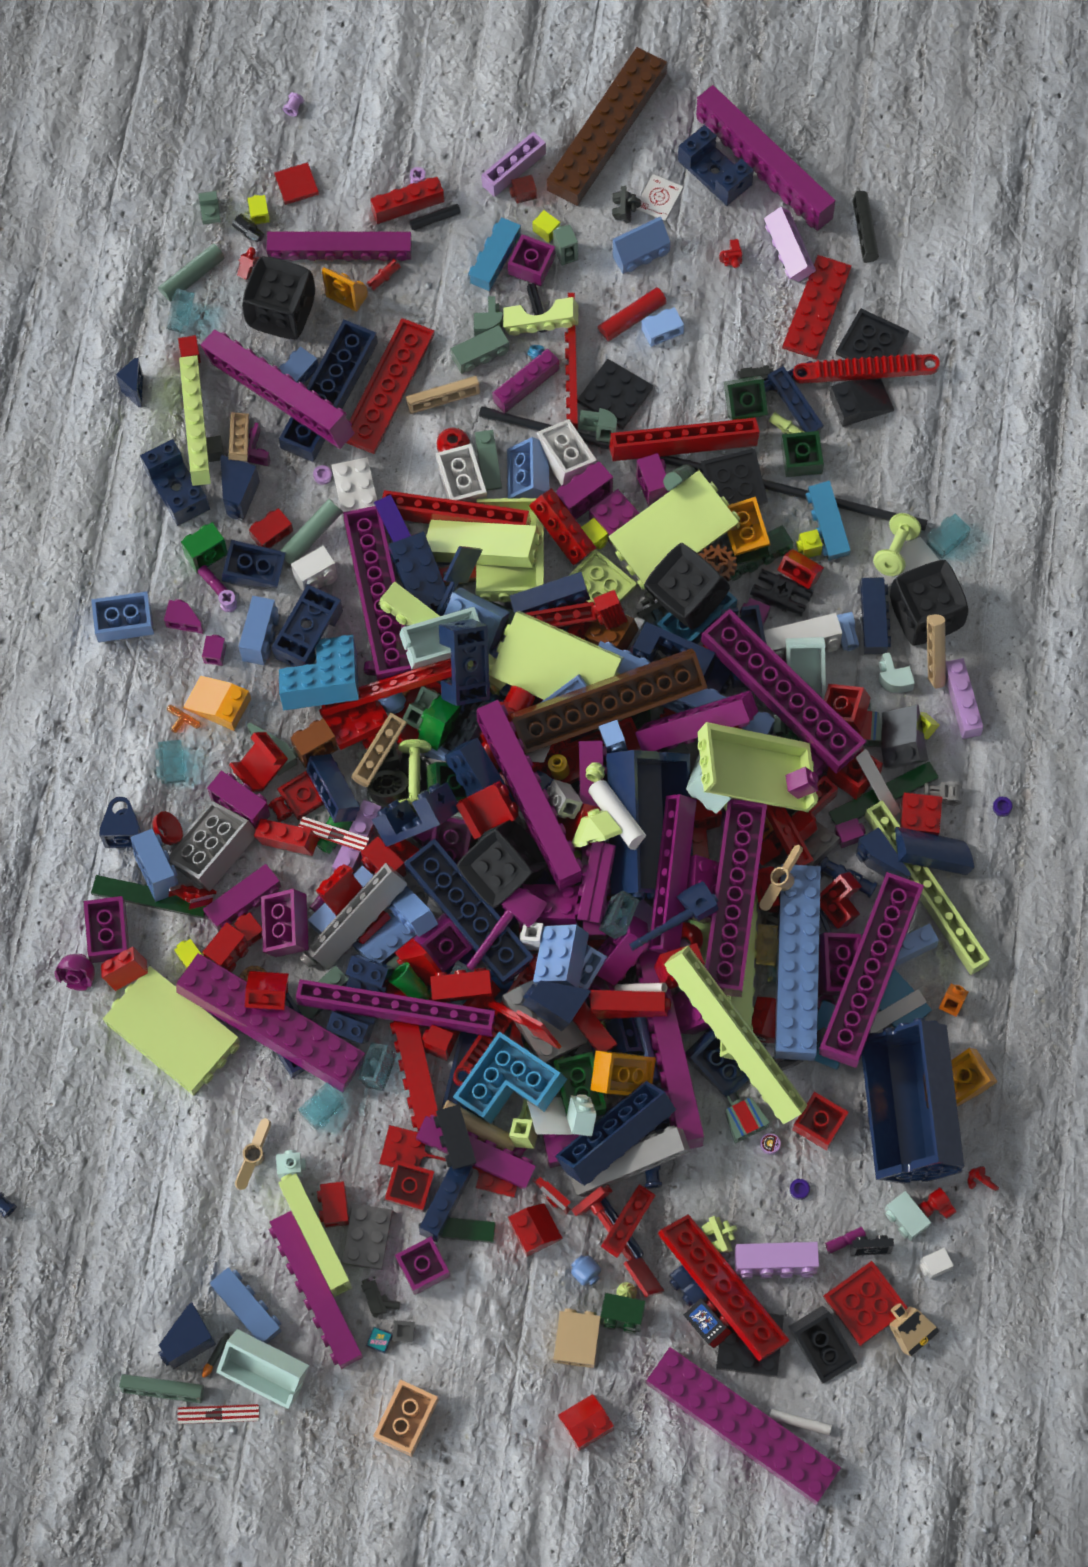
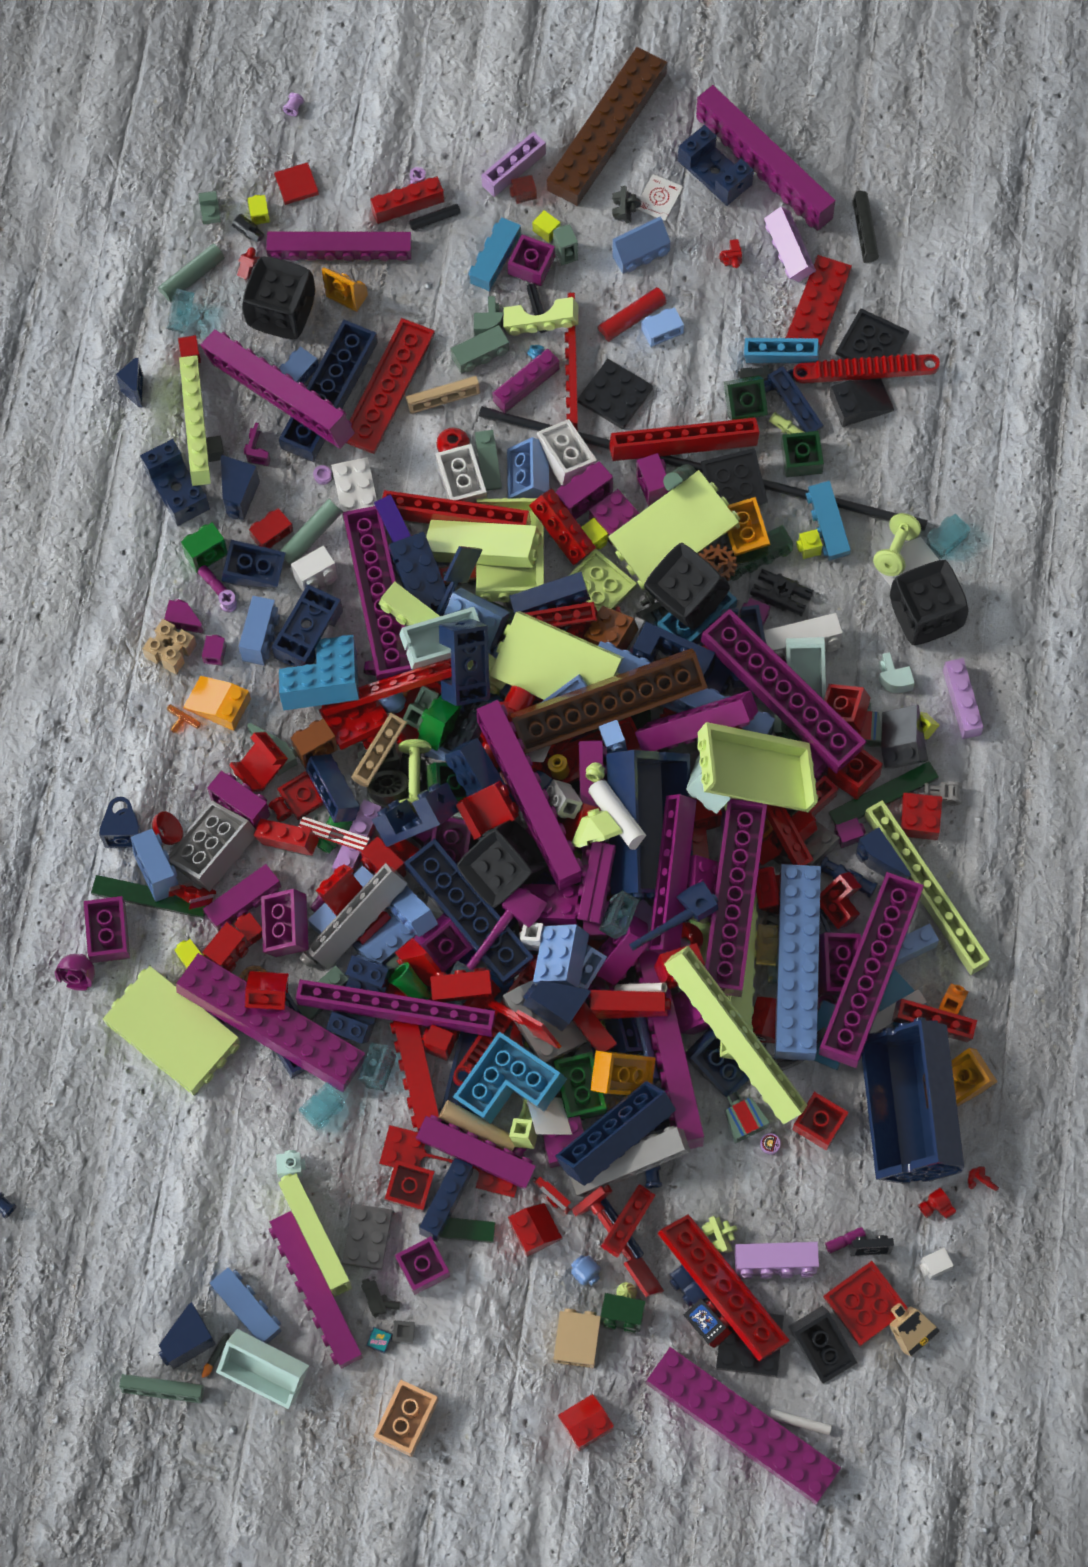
medium blue brick [91,592,154,643] -> none
red brick [101,947,148,991] -> none
clear light blue brick [155,740,186,784] -> none
sticker [178,1404,259,1424] -> none
tan tile [229,412,249,461] -> none
tan piece [235,1118,271,1190] -> none
red brick [317,1181,349,1228] -> none
red pin [367,259,401,291] -> none
black brick [433,1104,477,1171] -> none
light aqua brick [566,1094,596,1136] -> none
sand green brick [578,408,617,442] -> none
red brick [592,590,628,630] -> none
tan piece [759,845,803,911] -> none
red brick [777,549,824,589] -> none
magenta brick [785,767,818,799] -> none
dark purple tile [790,1179,810,1200] -> none
light blue piece [837,612,859,651] -> none
white sticker [856,749,900,817] -> none
dark blue brick [860,577,891,655] -> none
light aqua brick [885,1191,931,1241] -> none
dark blue slope [895,827,975,876] -> none
tan brick [927,614,946,689] -> none
dark purple tile [993,796,1013,817] -> none
none -> tan brick [142,619,197,675]
none -> dark azure brick [744,338,820,363]
none -> red brick [892,998,977,1043]

